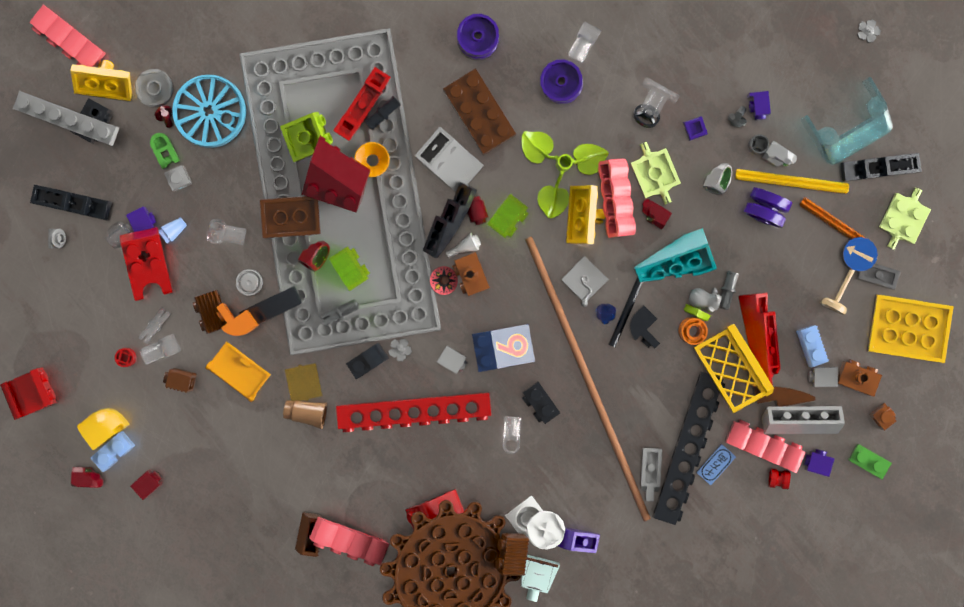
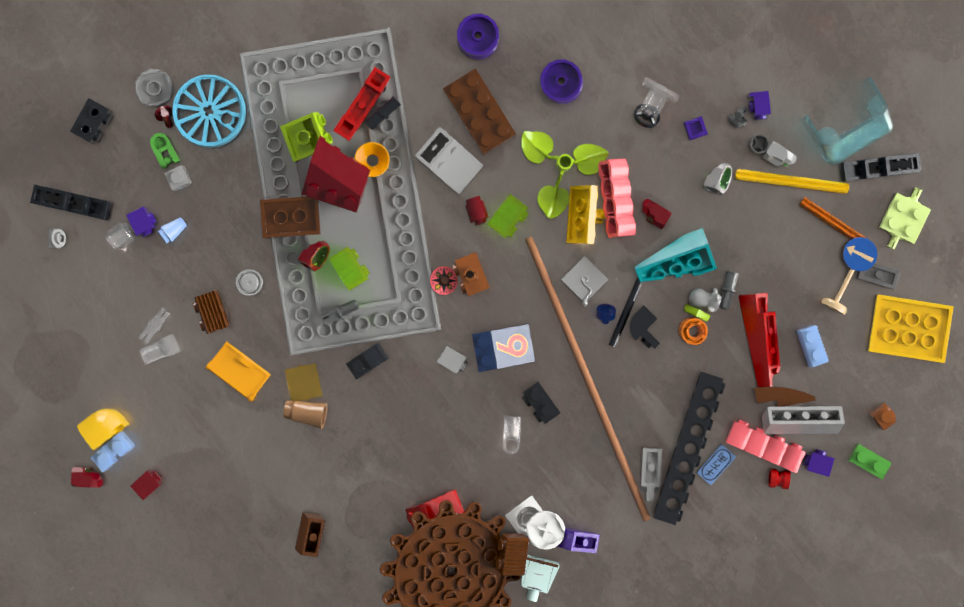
red piece [0,367,57,420] -> none
light grey plate [13,91,119,146] -> none
coral brick [29,4,106,67] -> none
yellow plate [70,60,132,101] -> none
red wheel [115,348,137,367] -> none
red brick [120,227,172,301] -> none
reddish brown brick [163,368,197,393] -> none
clear piece [206,219,246,245] -> none
orange brick [216,303,259,336] -> none
black slope [239,286,302,324] -> none
coral brick [310,517,389,566] -> none
red brick [336,392,491,432] -> none
light grey plant [388,339,412,361] -> none
black slope [423,182,477,258] -> none
white cone [446,233,481,258] -> none
clear piece [568,21,601,63] -> none
yellowish green plate [630,142,681,205] -> none
yellow fence [694,324,774,413] -> none
dark purple wheel [743,187,793,228] -> none
light grey brick [808,367,838,387] -> none
dark orange brick [838,359,882,397] -> none
light grey plant [857,19,881,43] -> none

